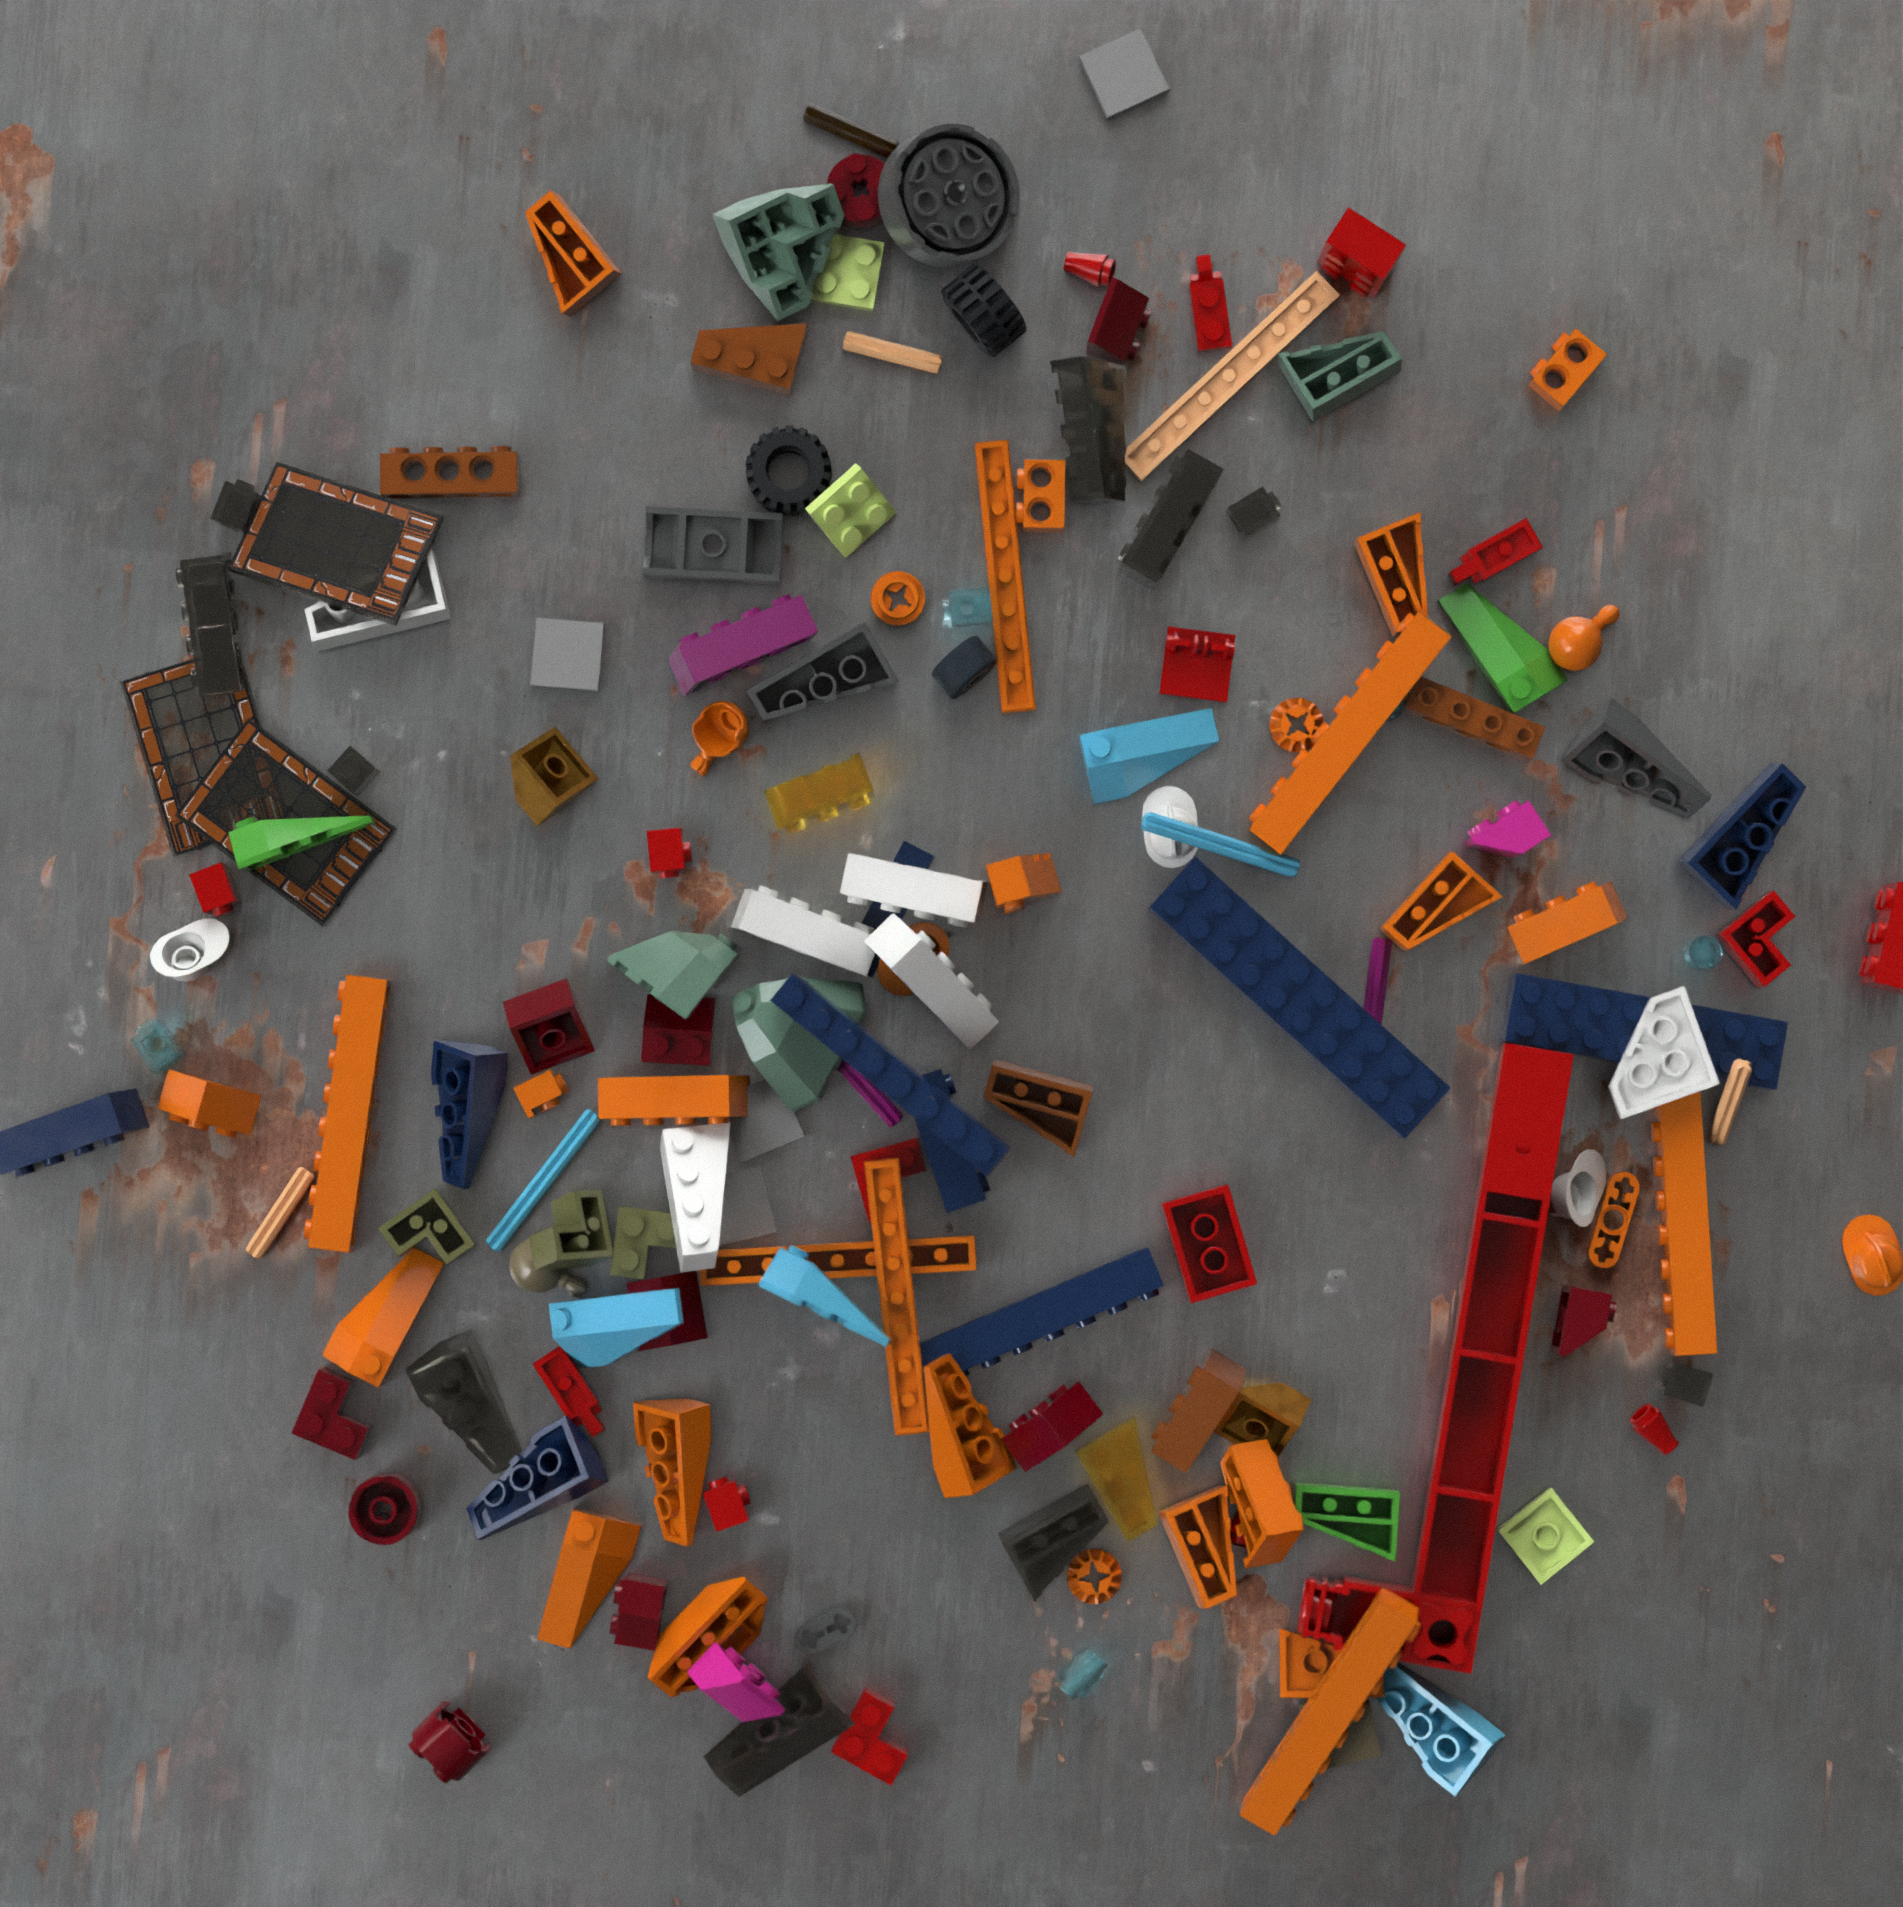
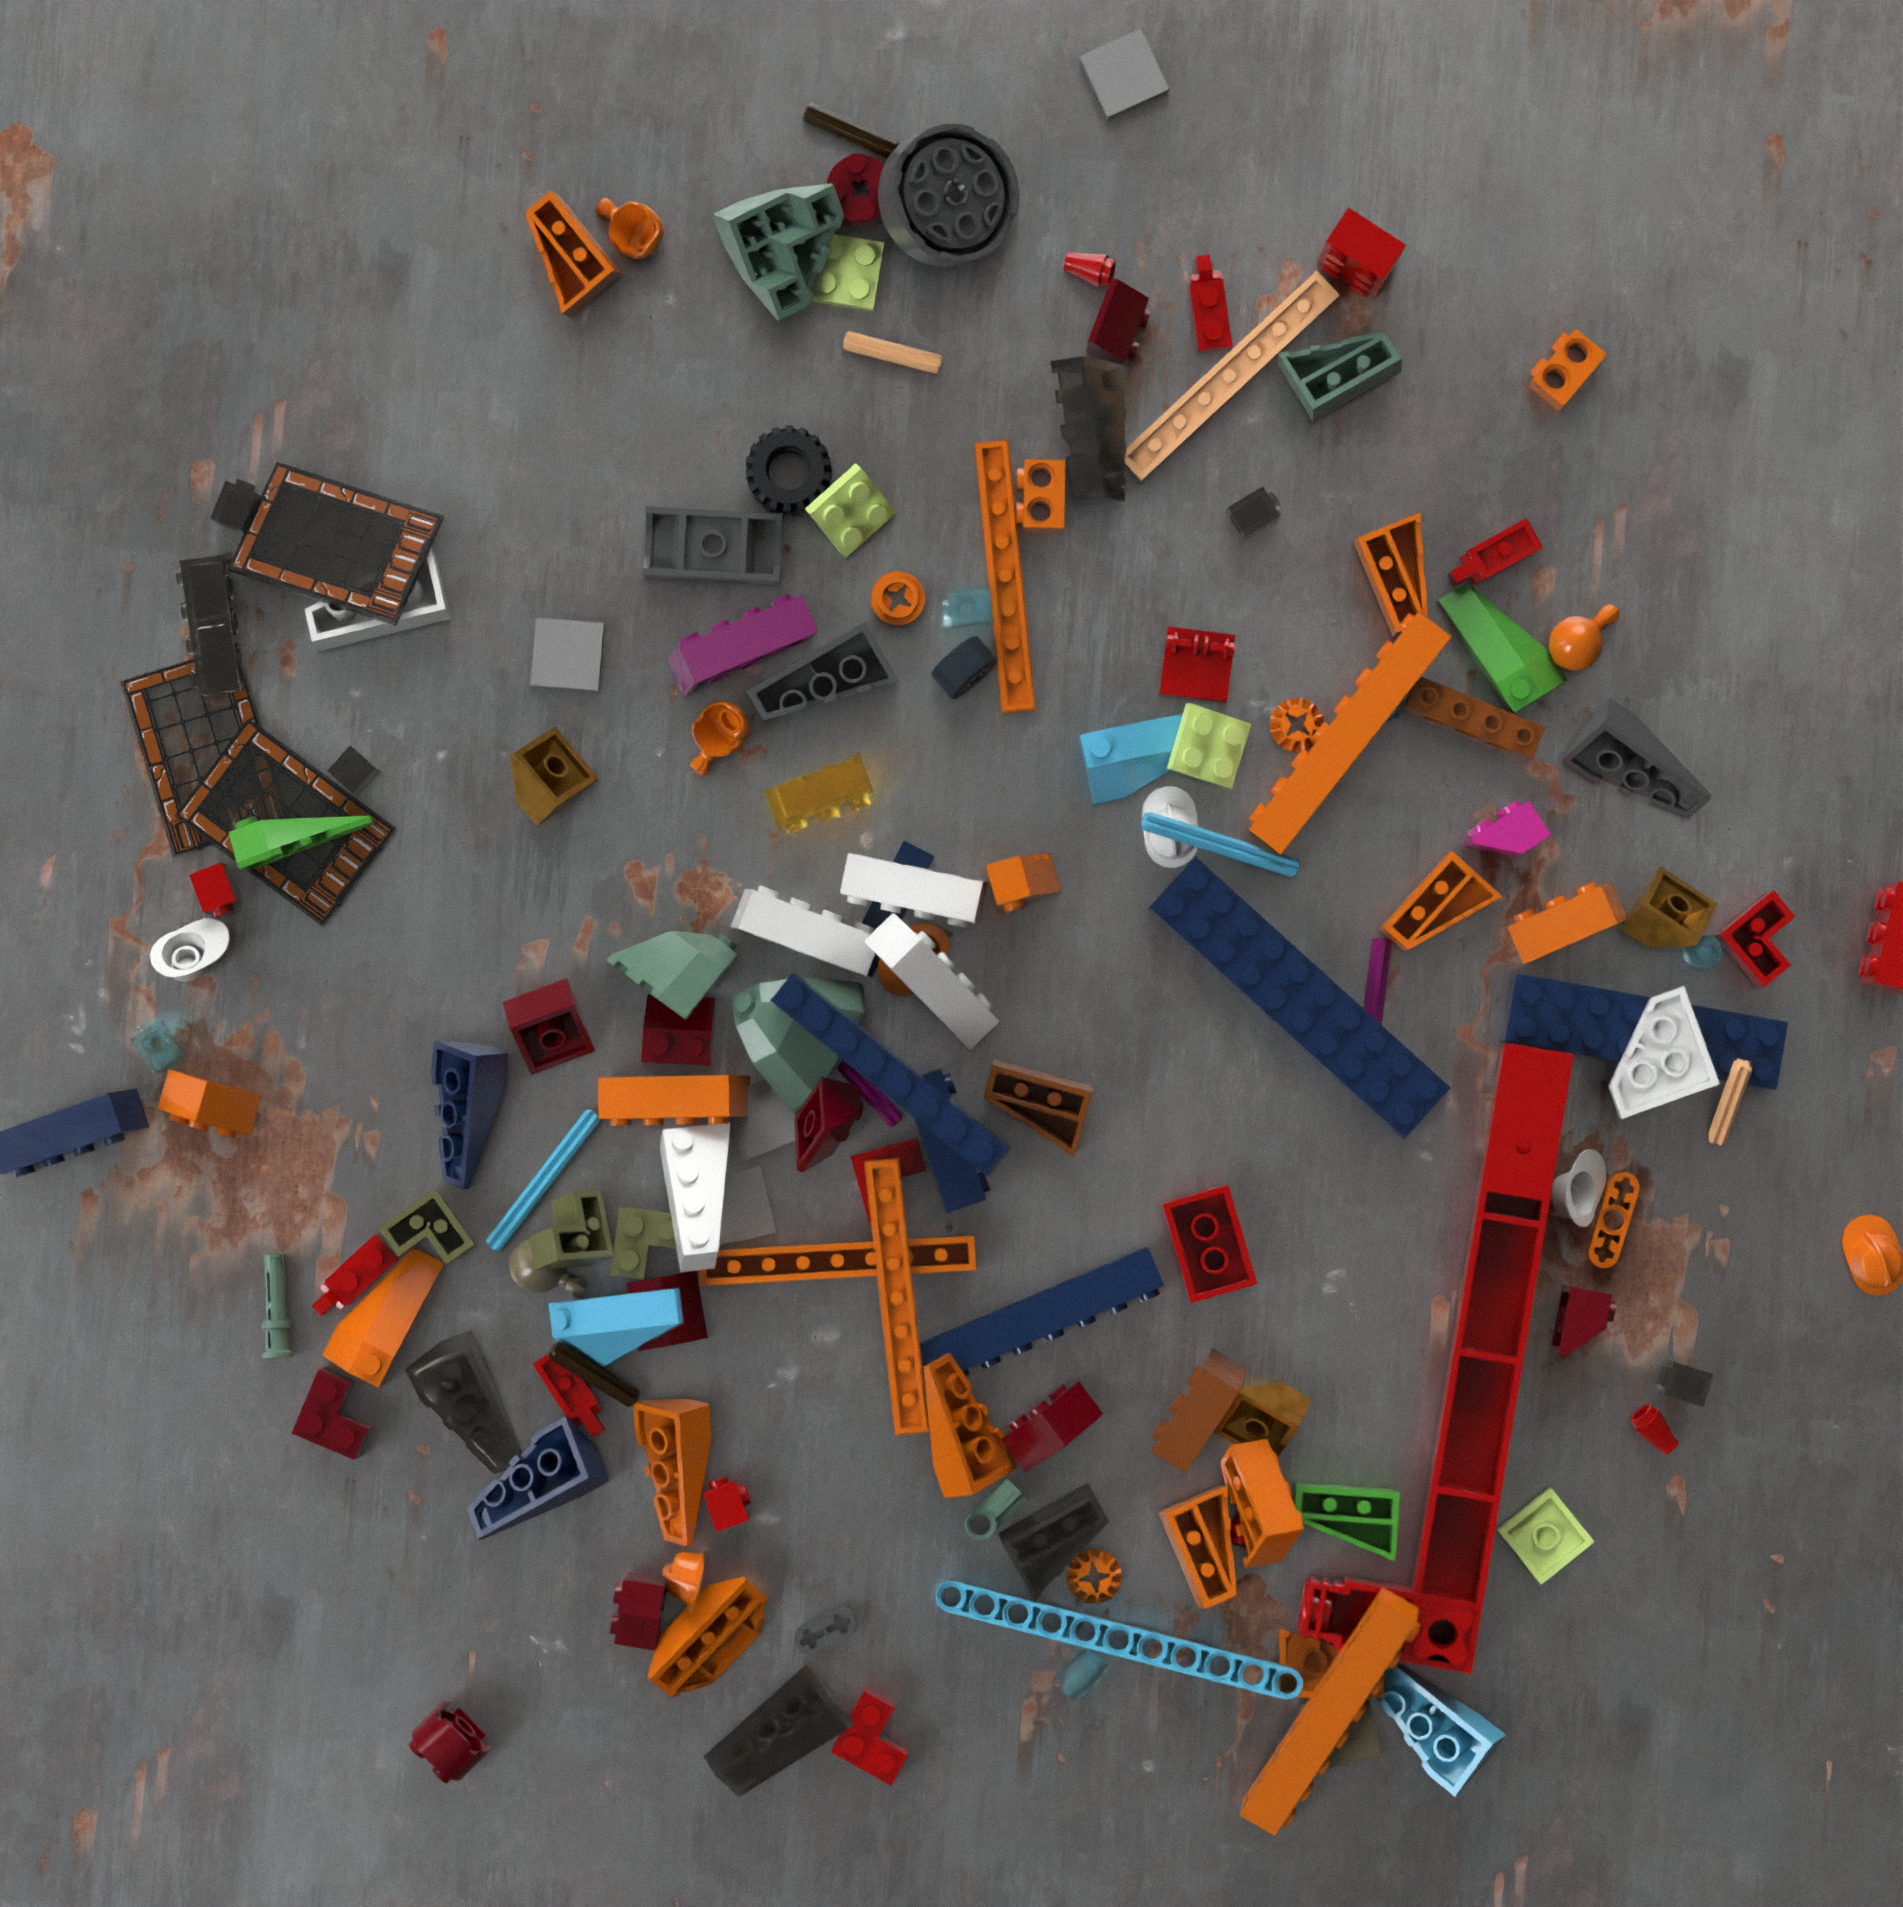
light nougat axle [246,1167,315,1259] -> none
orange brick [304,974,391,1253] -> none
dark red brick [348,1473,422,1545] -> none
dark orange brick [380,446,520,499] -> none
orange brick [513,1070,570,1119] -> none
orange wedge [537,1506,642,1649] -> none
red brick [647,828,692,879] -> none
dark pink slope [687,1642,785,1722] -> none
dark orange wedge [690,323,809,396] -> none
medium azure wedge [758,1245,891,1347] -> none
black tyre [941,264,1027,357] -> none
clear yellow wedge [1074,1415,1158,1542] -> none
clear smoke wedge [1117,449,1224,591] -> none
orange brick [1650,1091,1717,1356] -> none
dark blue wedge [1678,762,1806,910] -> none
none -> sand green pin [261,1254,294,1358]
none -> red hinge [312,1234,399,1316]
none -> dark brown axle [548,1341,640,1407]
none -> orange hair [595,197,664,259]
none -> orange piece [662,1551,706,1613]
none -> dark red slope [794,1076,864,1172]
none -> medium azure beam [935,1580,1303,1700]
none -> sand green piece [964,1478,1028,1541]
none -> yellowish green plate [1167,703,1251,789]
none -> pearl gold slope [1621,866,1717,948]

